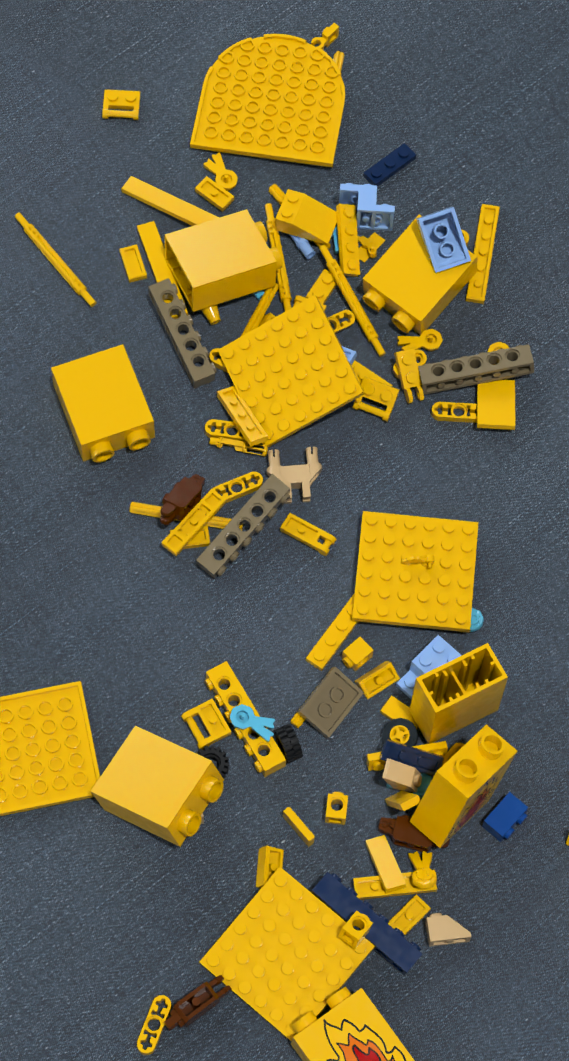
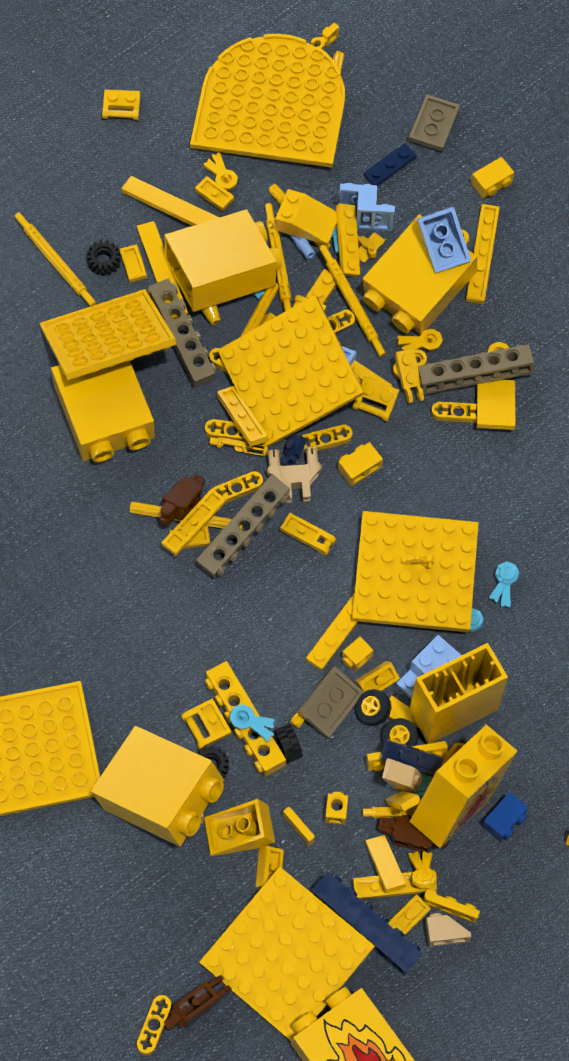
yellow brick [338,910,373,949] -> none
none -> yellow plate [39,289,177,380]
none -> black tyre [87,240,121,276]
none -> yellow slope [204,799,275,856]
none -> dark blue plate [280,436,307,466]
none -> yellow beam [302,425,352,453]
none -> yellow brick [338,442,383,486]
none -> black wheel [356,689,392,725]
none -> yellow piece [363,806,417,819]
none -> dark tan plate [408,94,460,151]
none -> yellow plate [423,889,480,924]
none -> yellow brick [471,157,514,199]
none -> medium azure piece [489,561,519,608]

